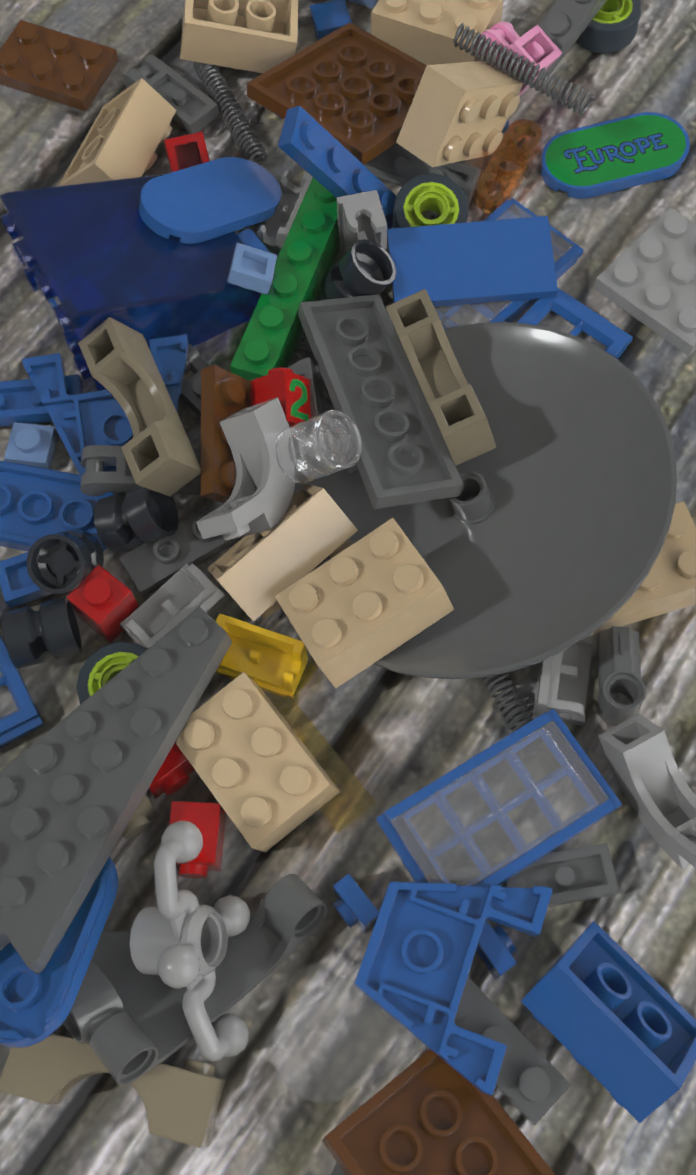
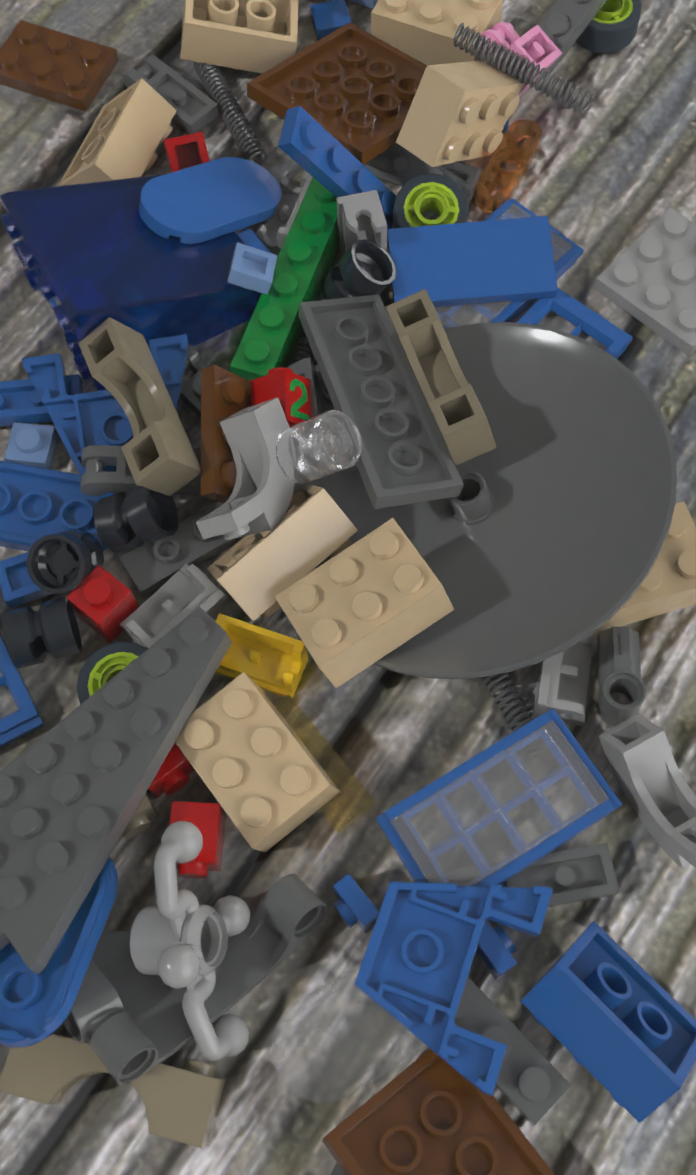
tile [540,112,690,199] -> none

